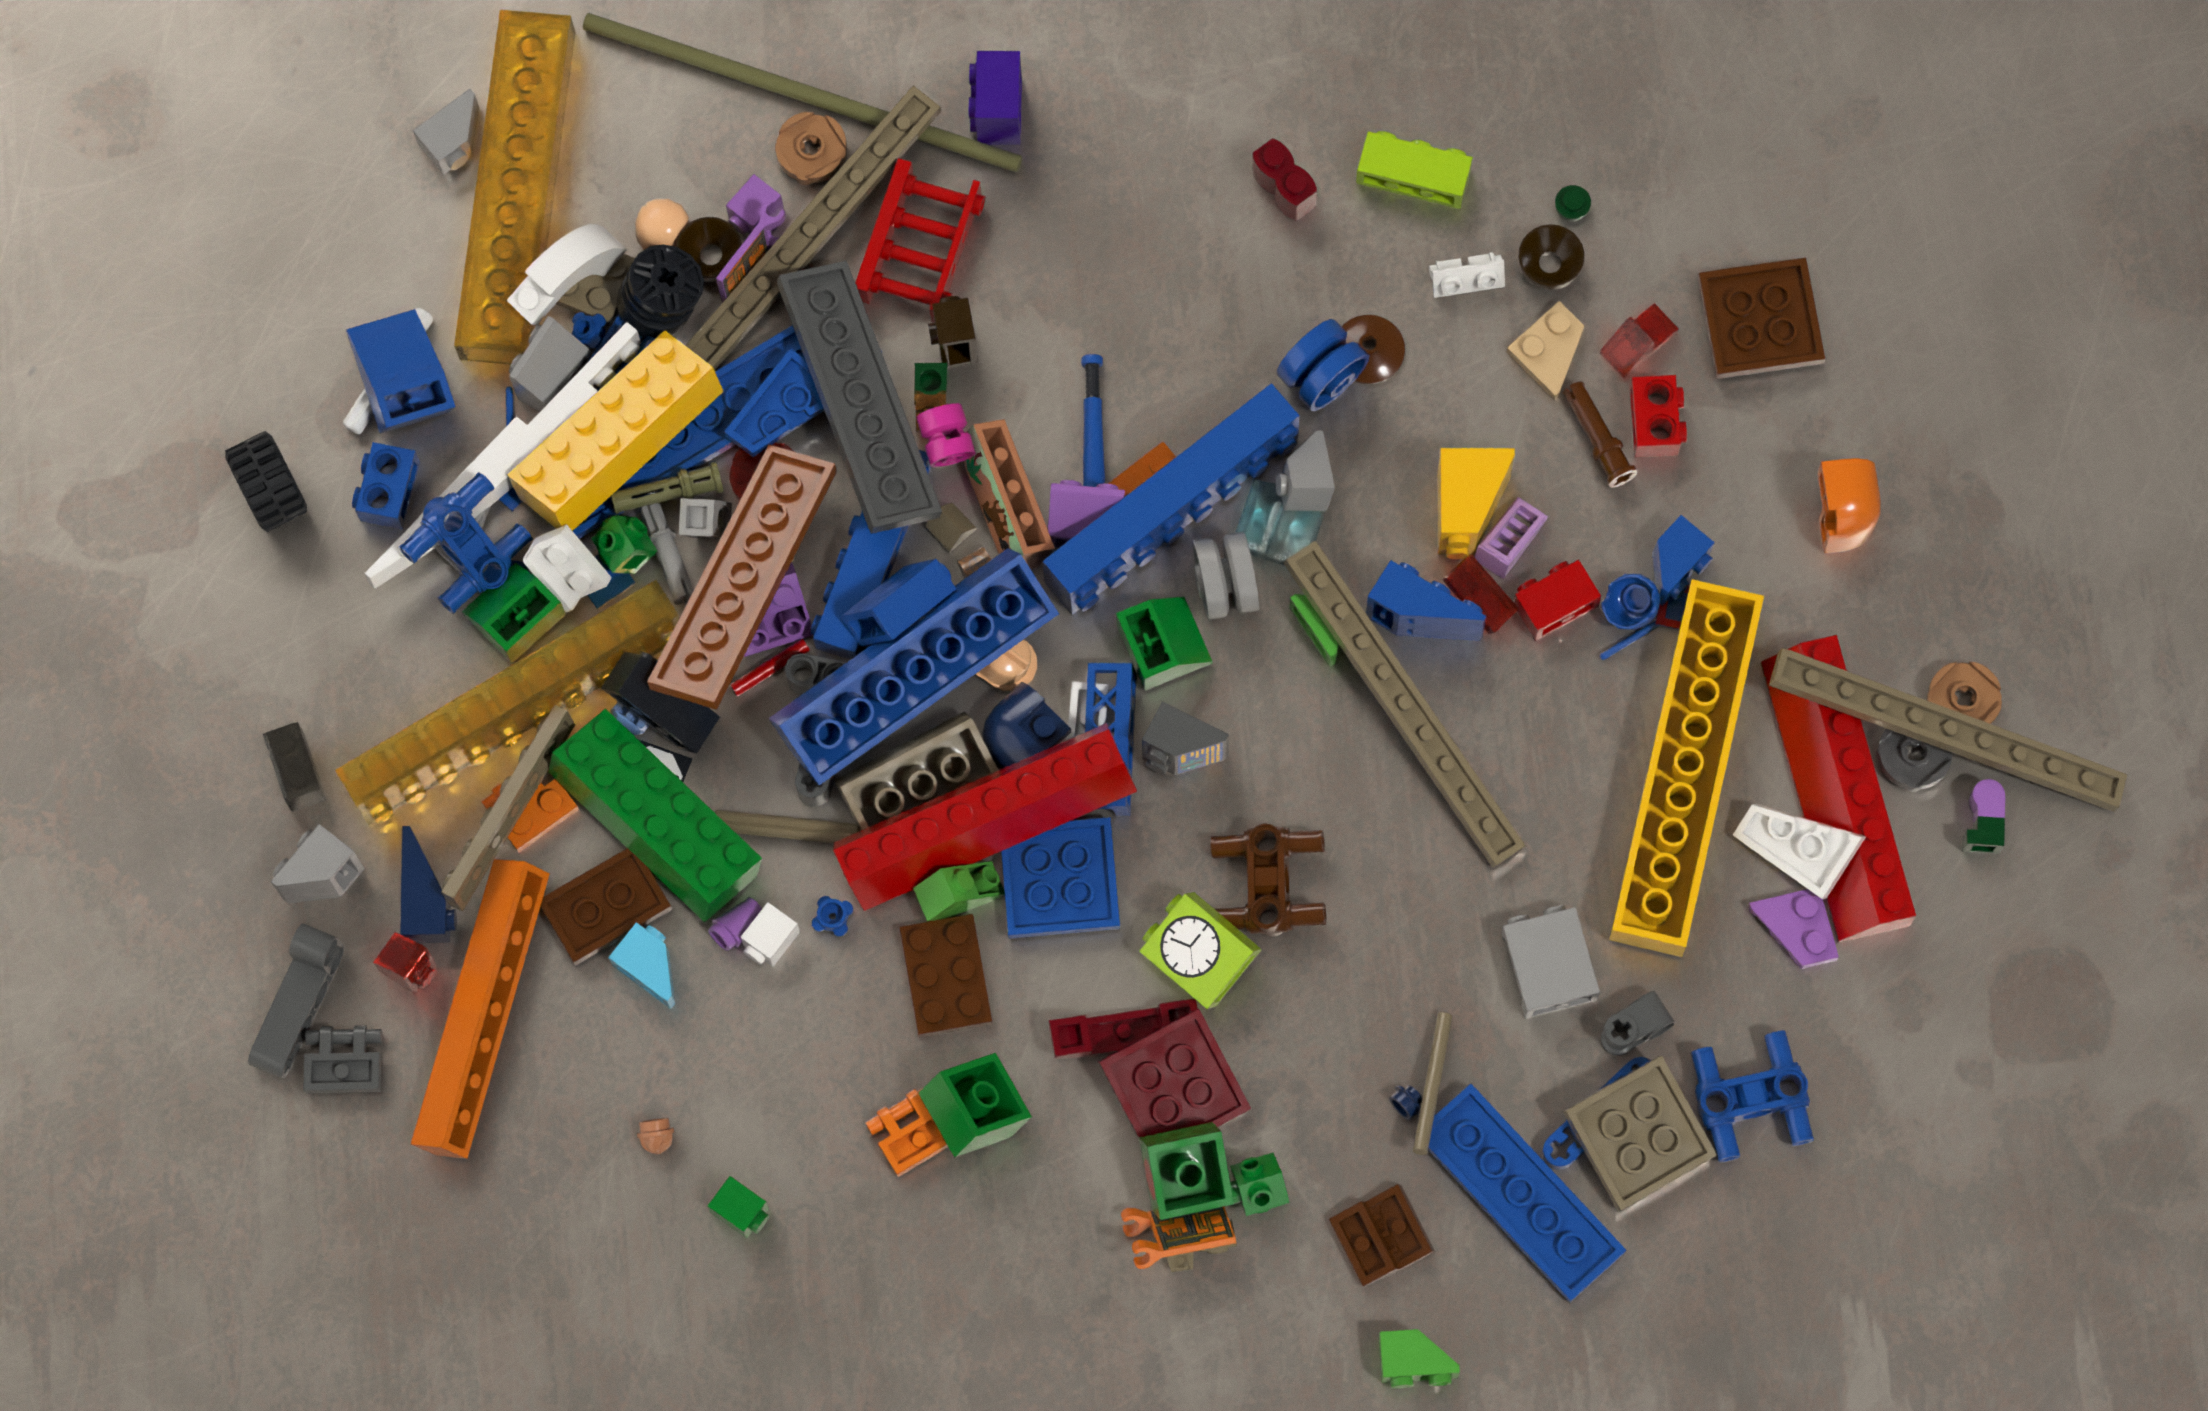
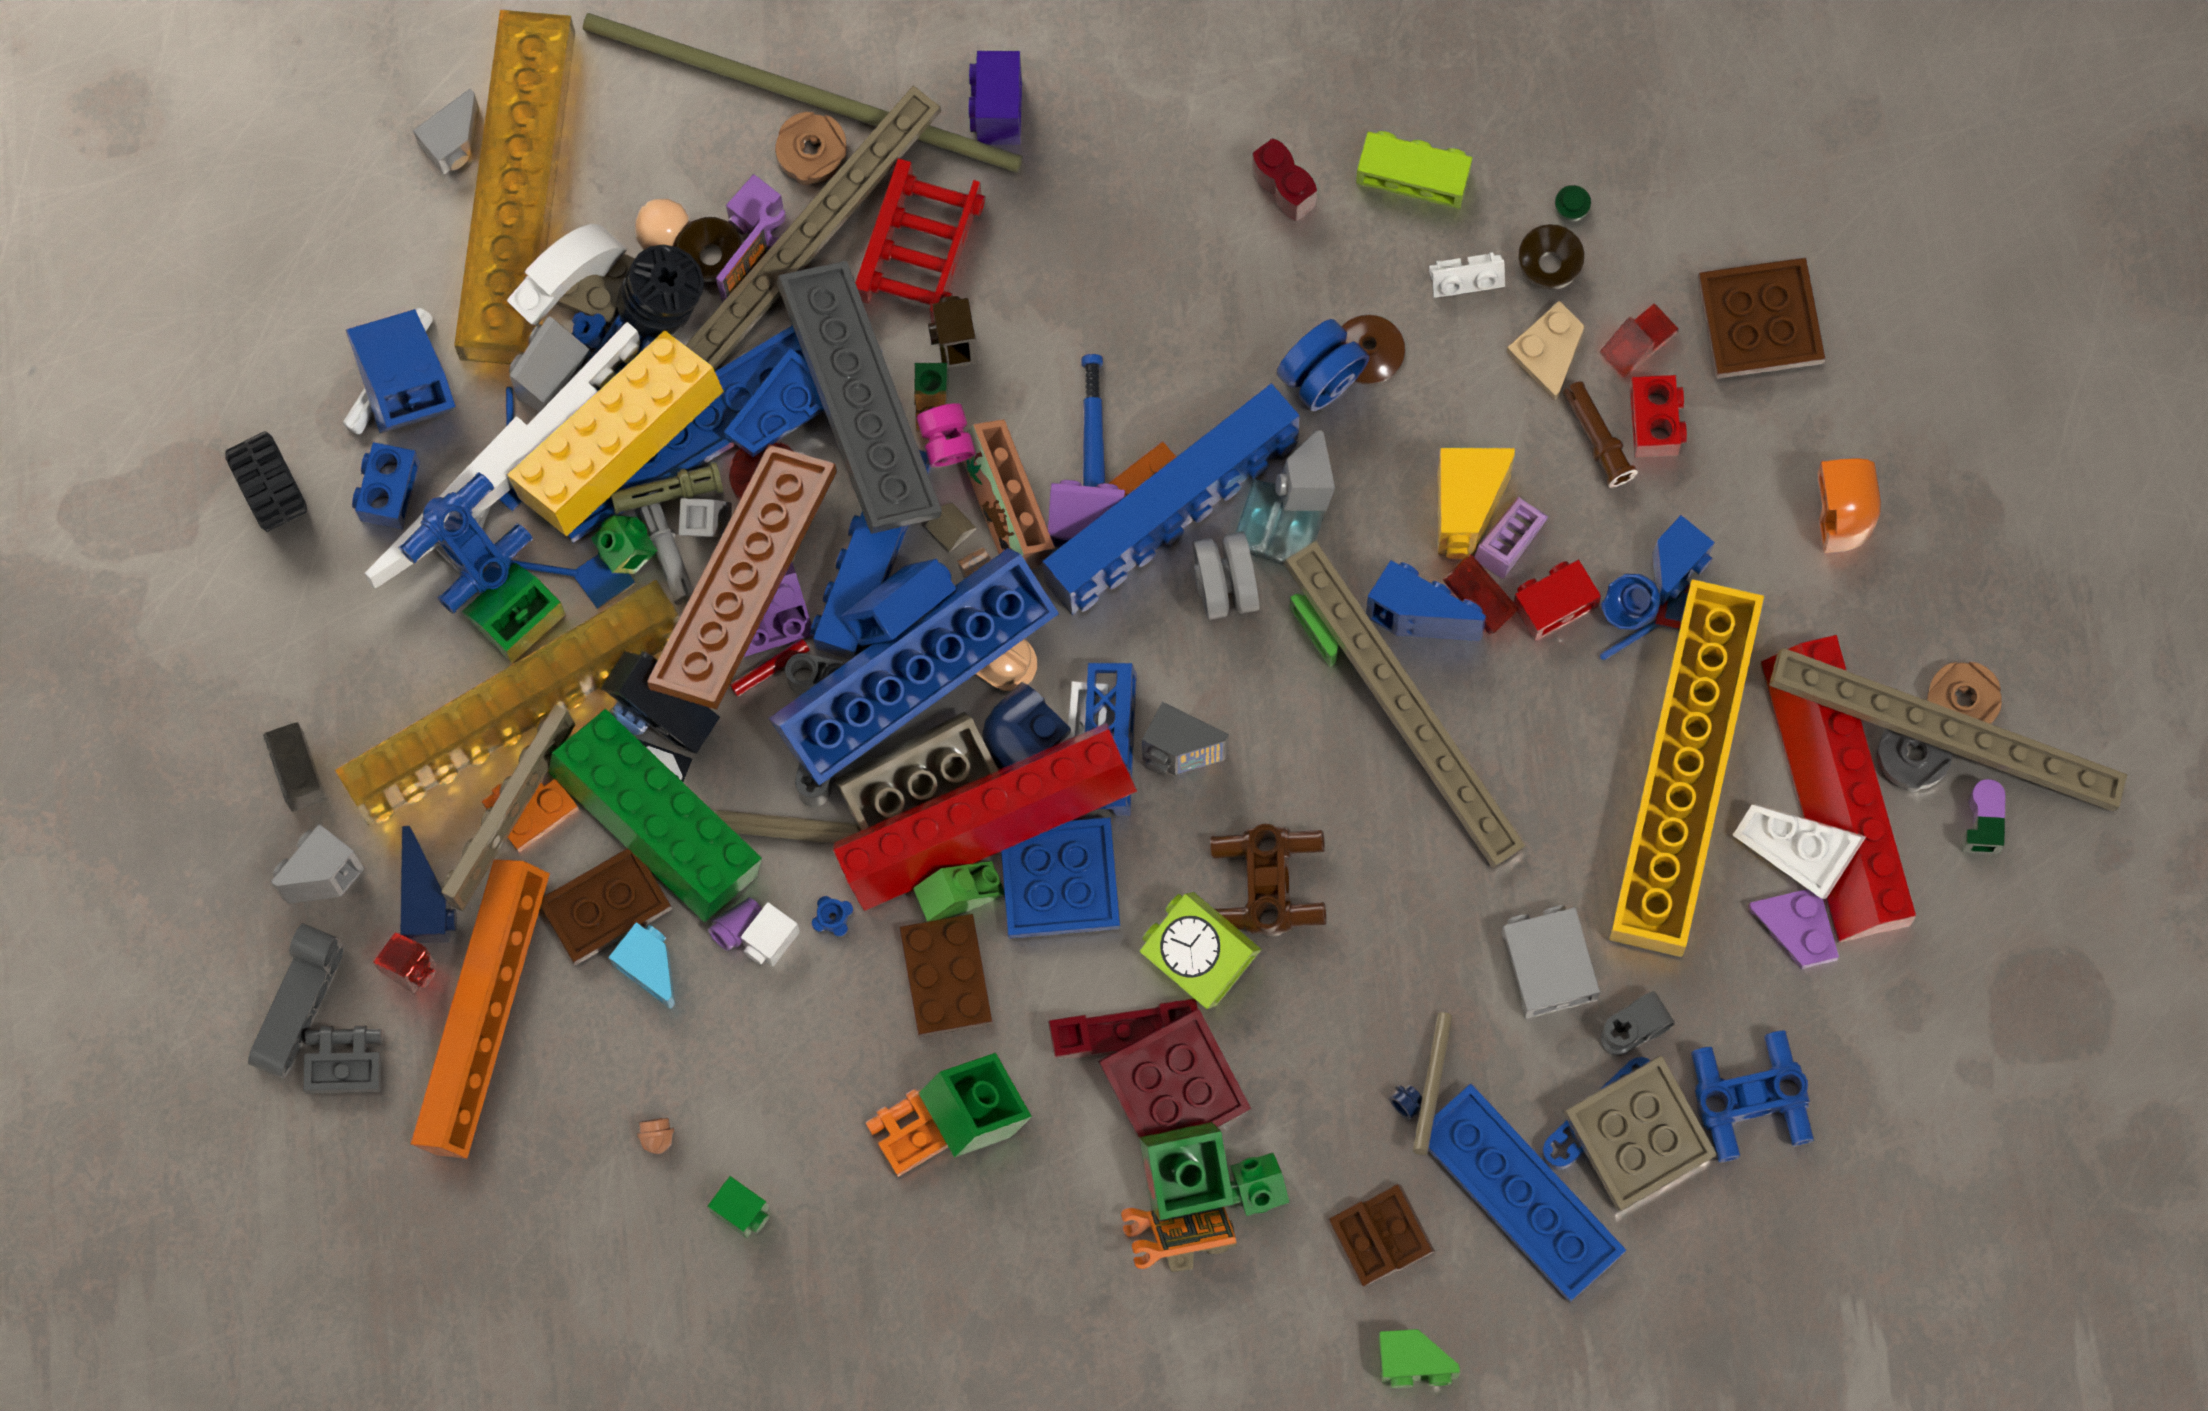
white bracket [523,524,612,612] -> none
green slope [1116,597,1213,691] -> none

